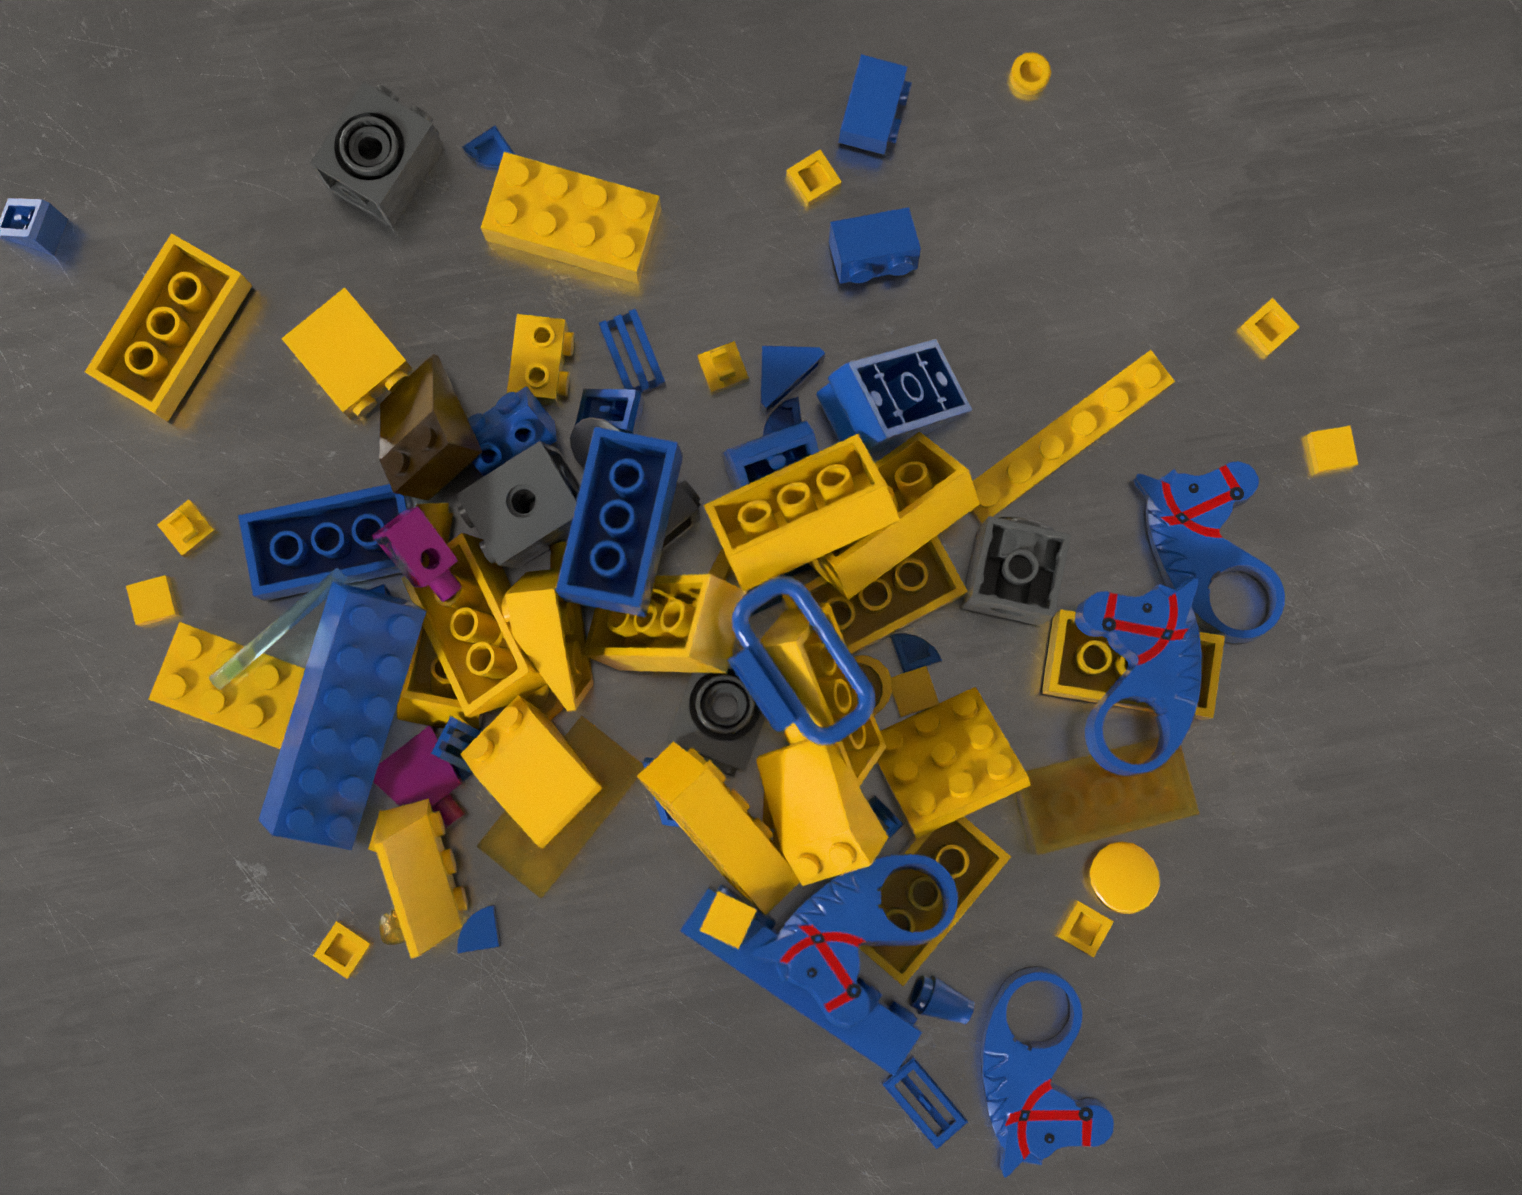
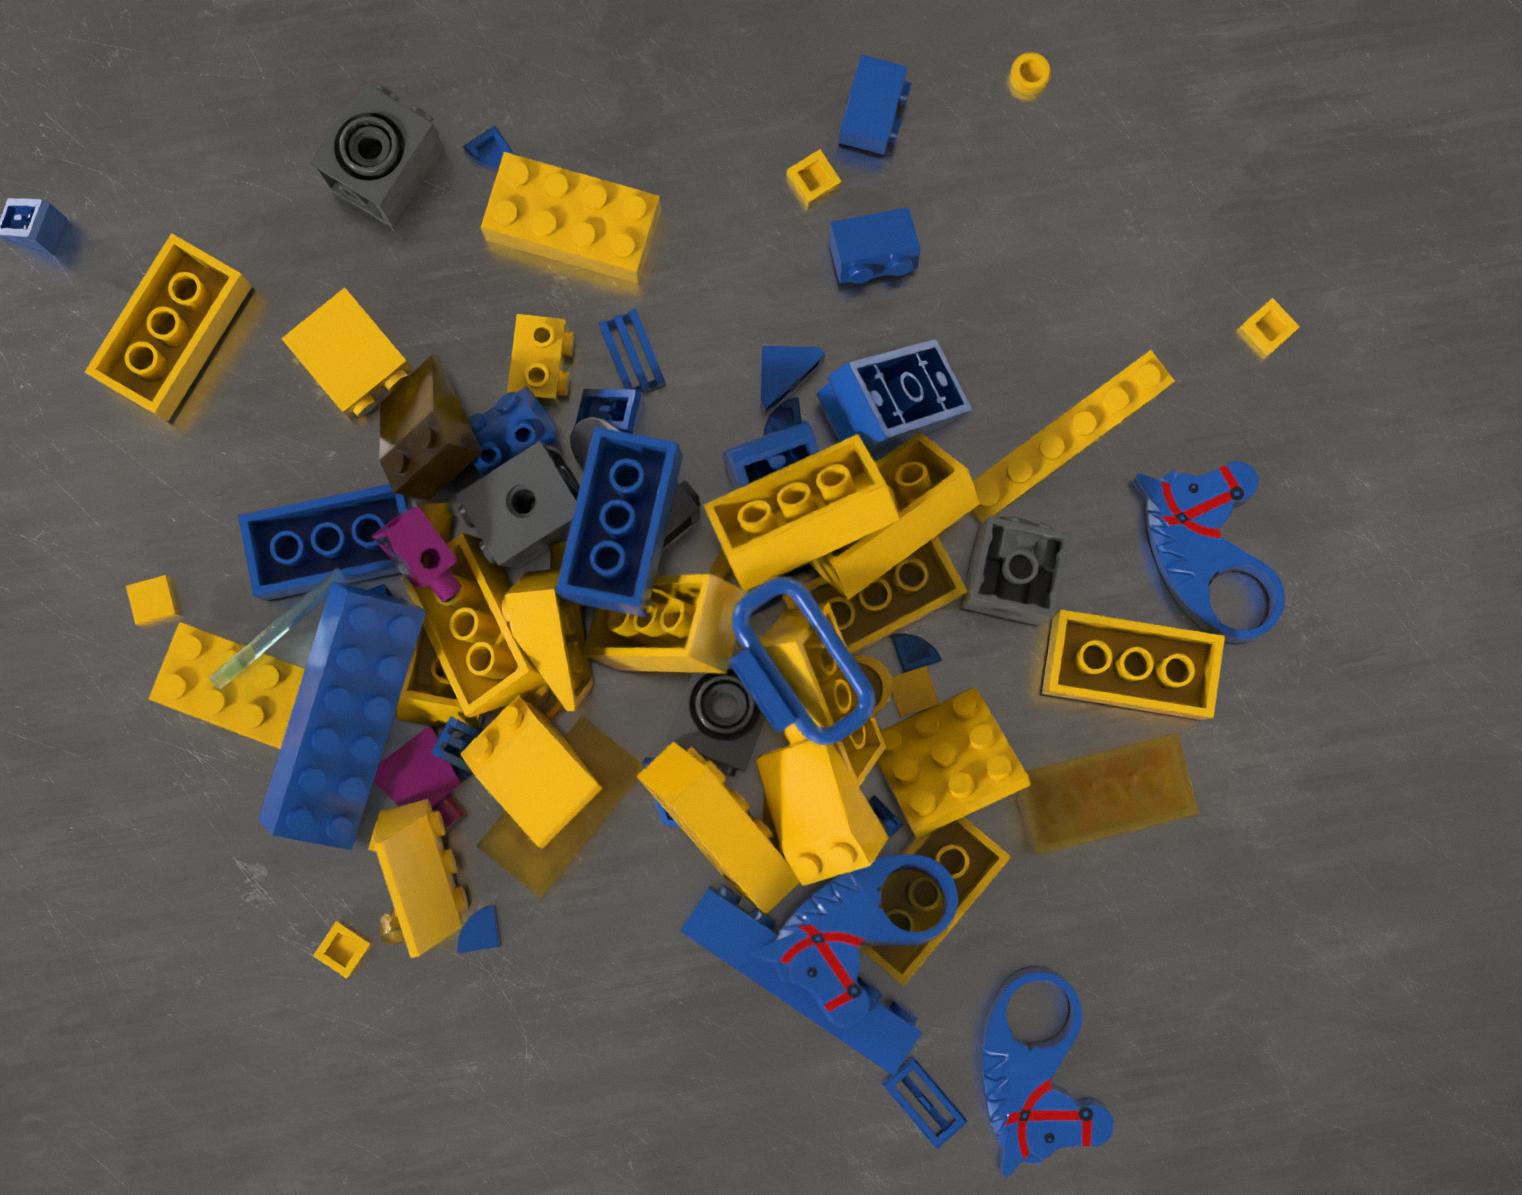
yellow tile [157,499,218,558] -> none
yellow tile [697,341,749,395] -> none
yellow tile [700,891,757,949] -> none
blue cone [910,975,975,1024] -> none
yellow tile [1056,900,1114,958] -> none
blue animal [1075,579,1202,776] -> none
yellow piece [1090,842,1160,914] -> none
yellow tile [1307,425,1359,474] -> none

